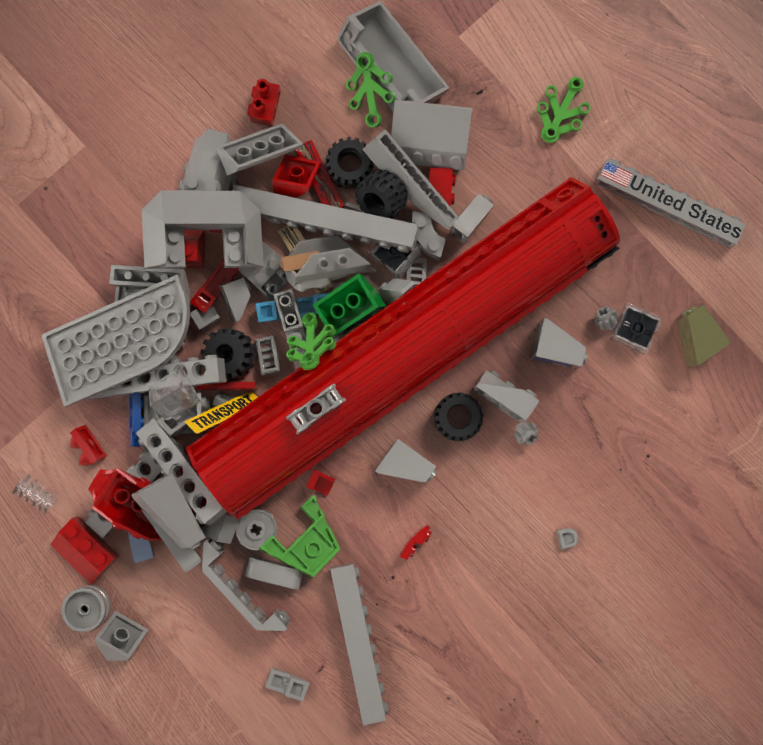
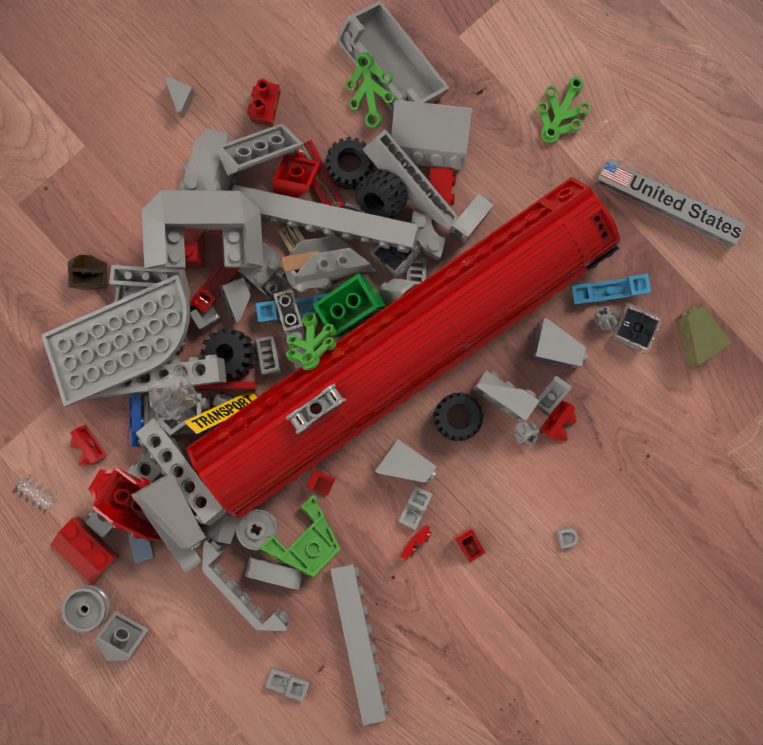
none -> dark brown slope [67,255,107,290]
none -> light grey slope [165,76,195,118]
none -> light grey slope [397,486,433,531]
none -> red slope [454,527,486,563]
none -> light grey slope [537,376,572,414]
none -> red tile [539,400,576,441]
none -> dark azure slope [571,274,651,305]

